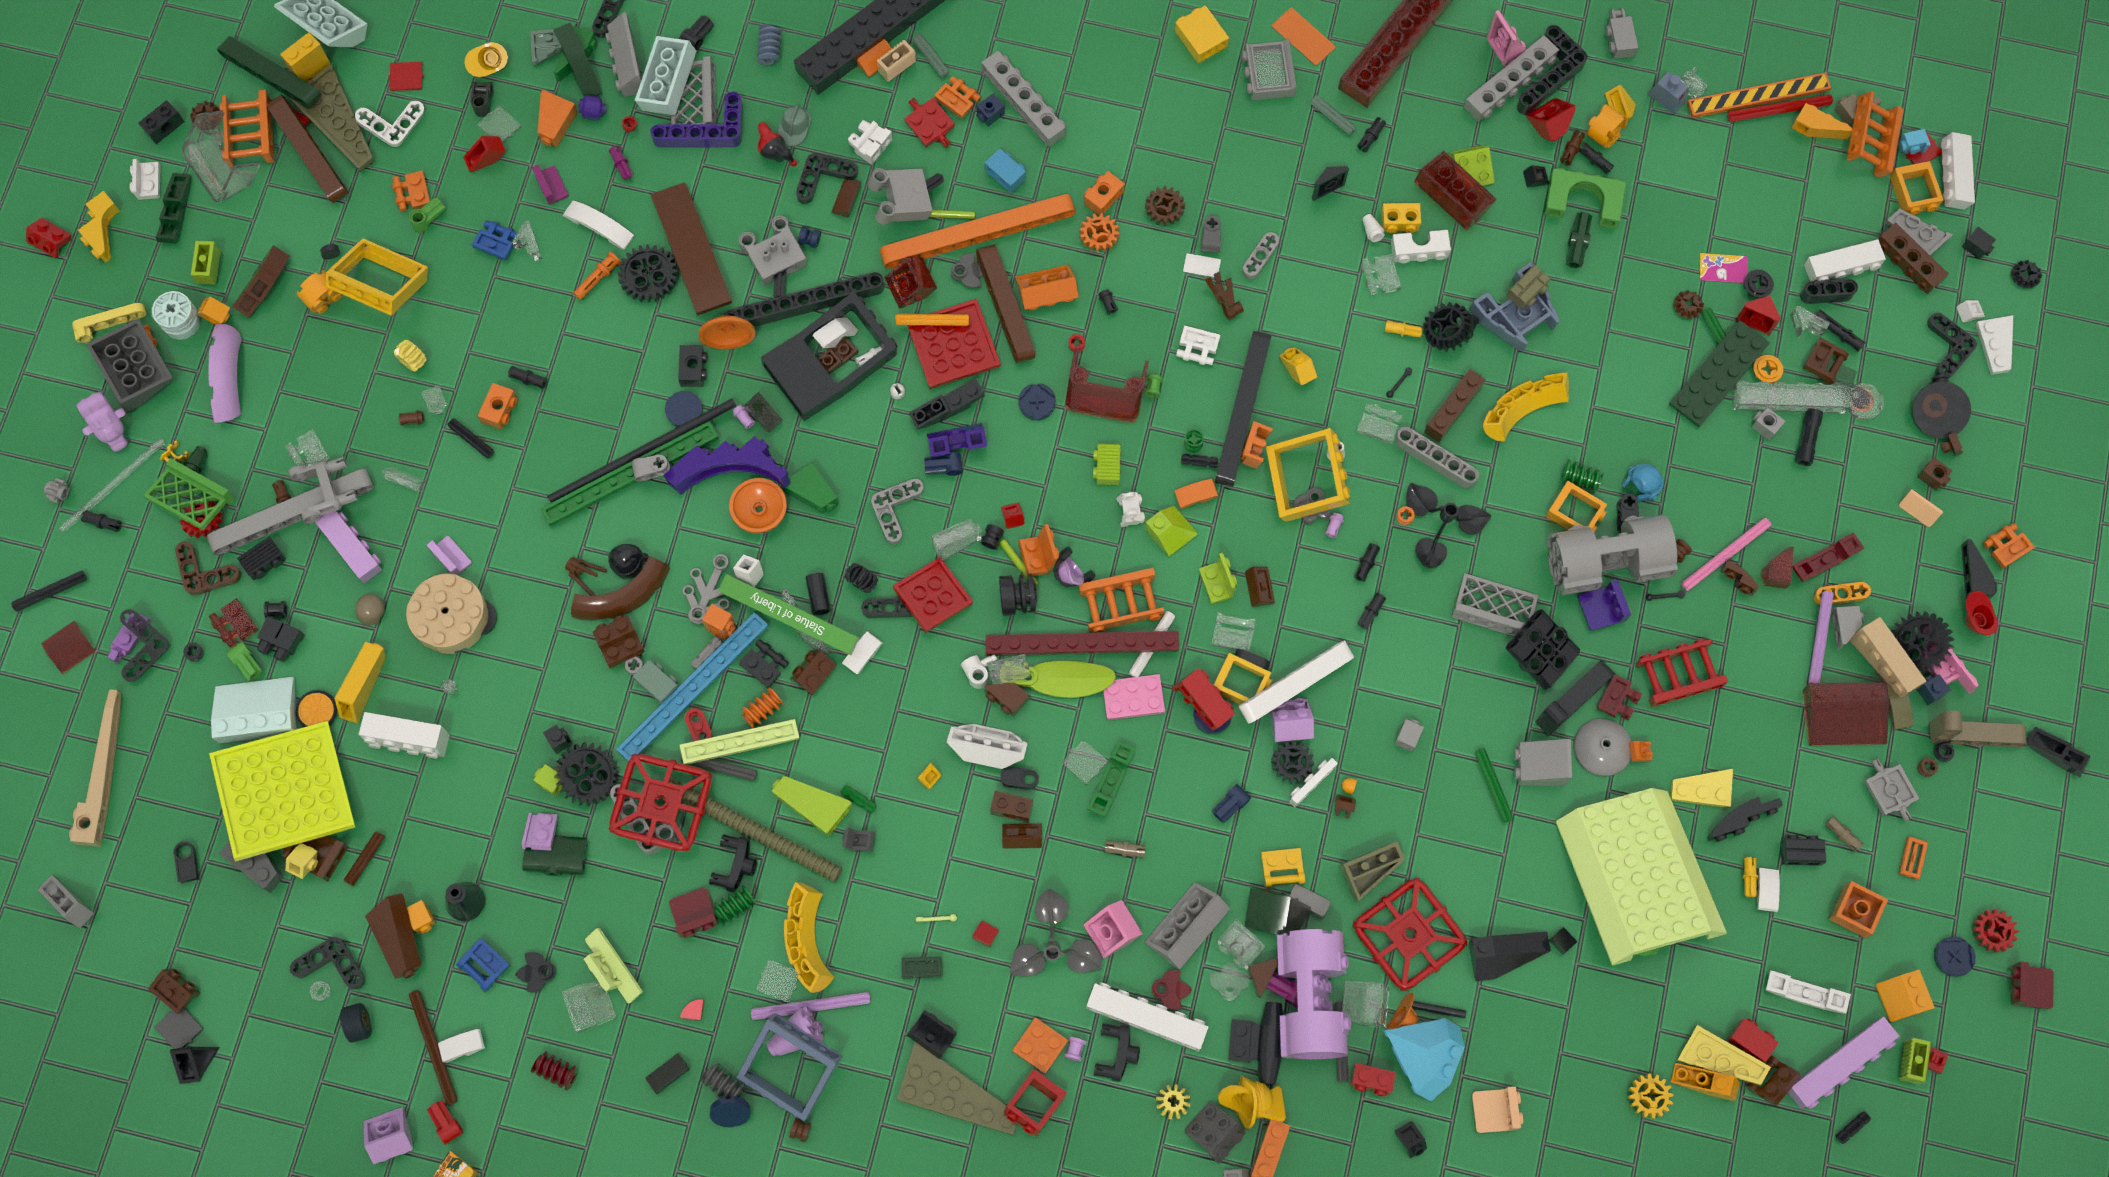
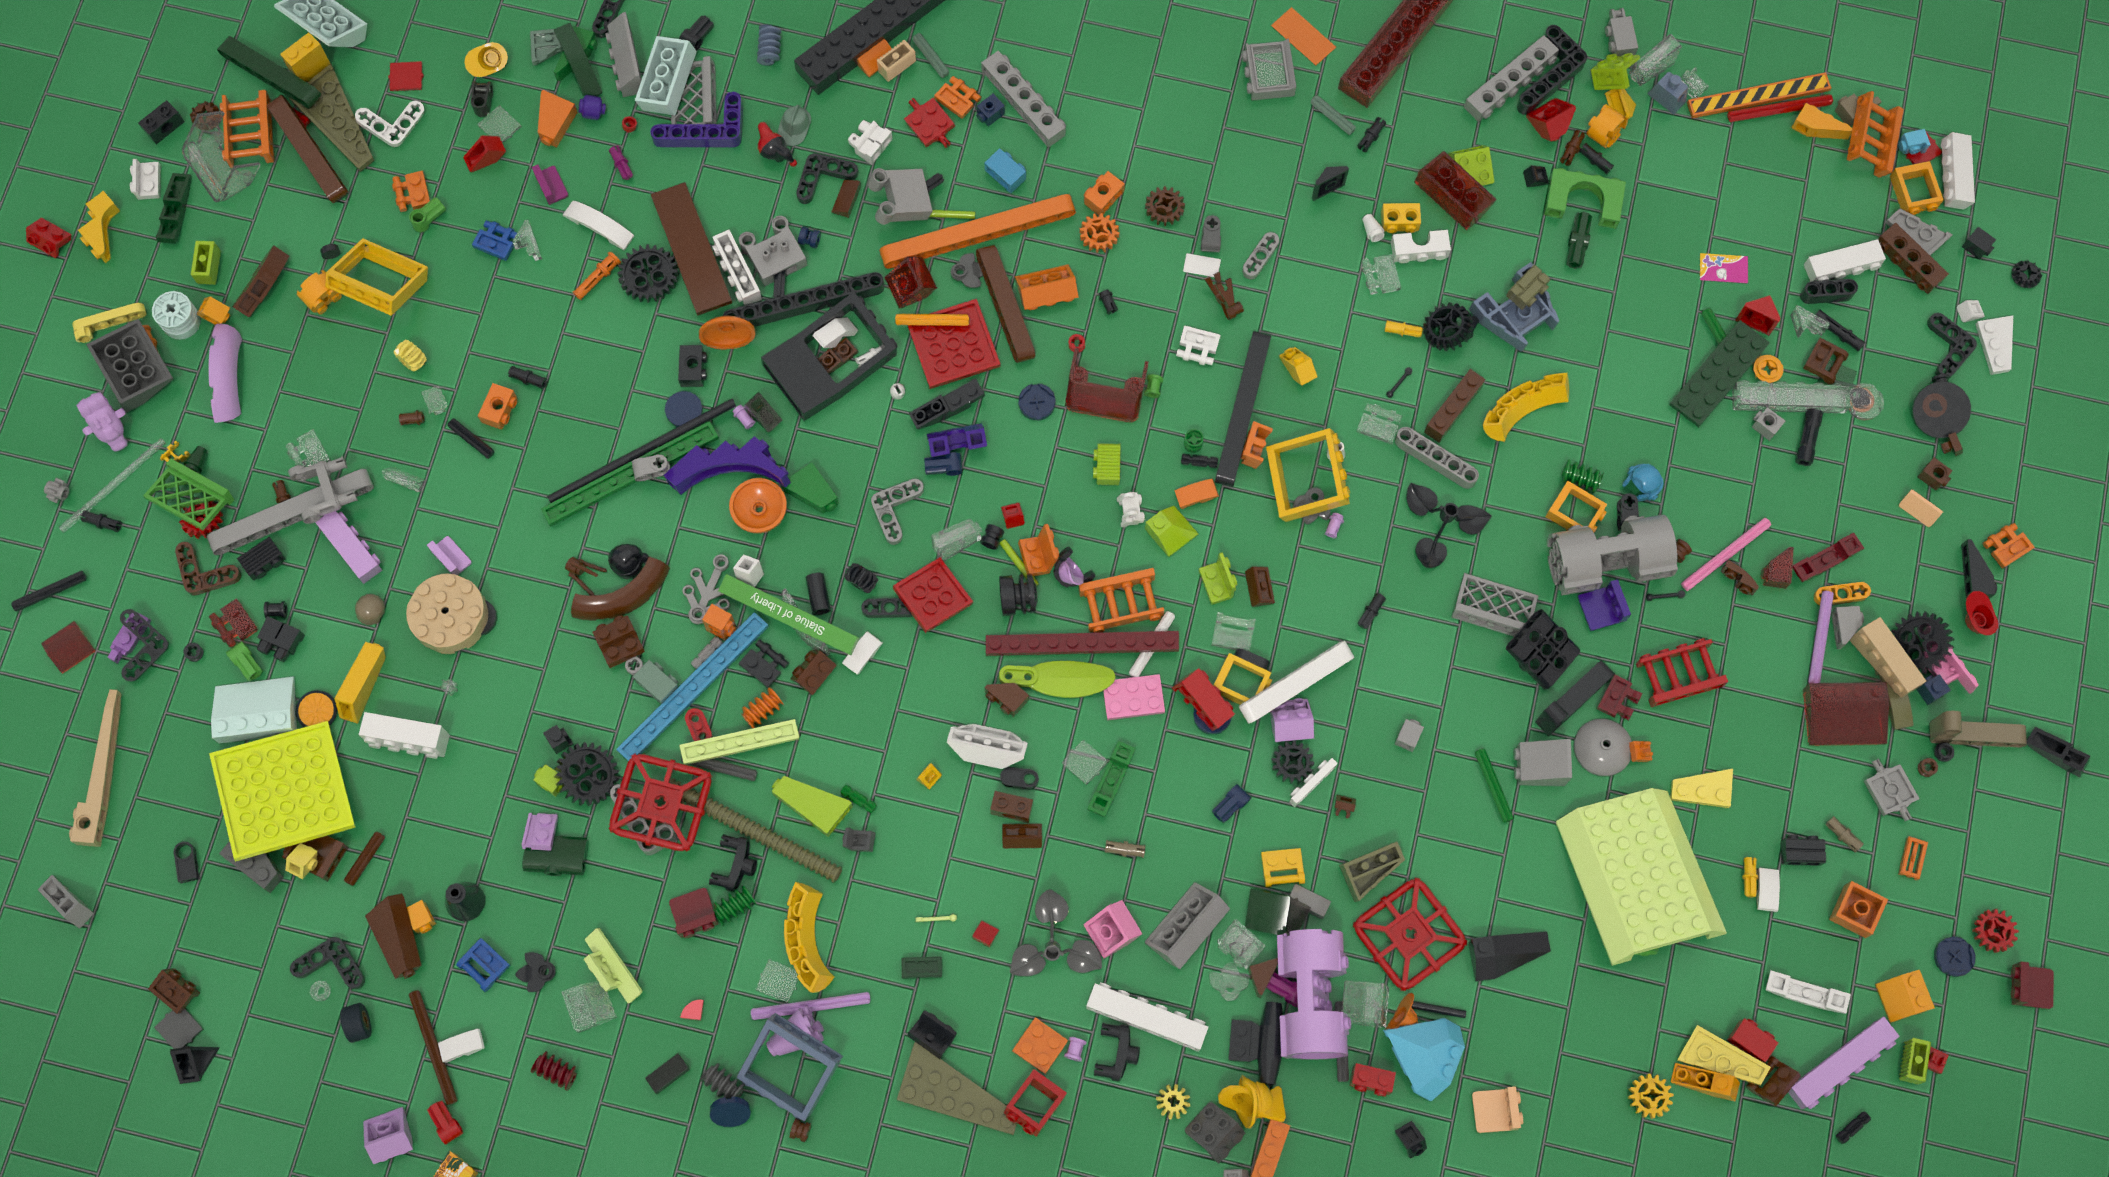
white piece [961,655,997,689] -> none
clear slope [987,654,1030,684] -> none
dark red plate [1151,970,1192,1011] -> none
yellow brick [1175,5,1229,64] -> none
light orange hinge [1342,778,1357,795] -> none
black pin [1354,543,1380,582] -> none
orange bush [1396,506,1415,525] -> none
bright pink slope [1486,10,1526,67] -> none
black slope [1549,927,1577,955] -> none
reddish brown gear [1674,290,1704,319] -> none
black slope [1707,797,1783,842] -> none
black gear [1744,270,1774,298] -> none
none -> white brick [712,230,762,306]
none -> lime bracket [1591,53,1640,90]
none -> clear slope [1629,34,1682,86]

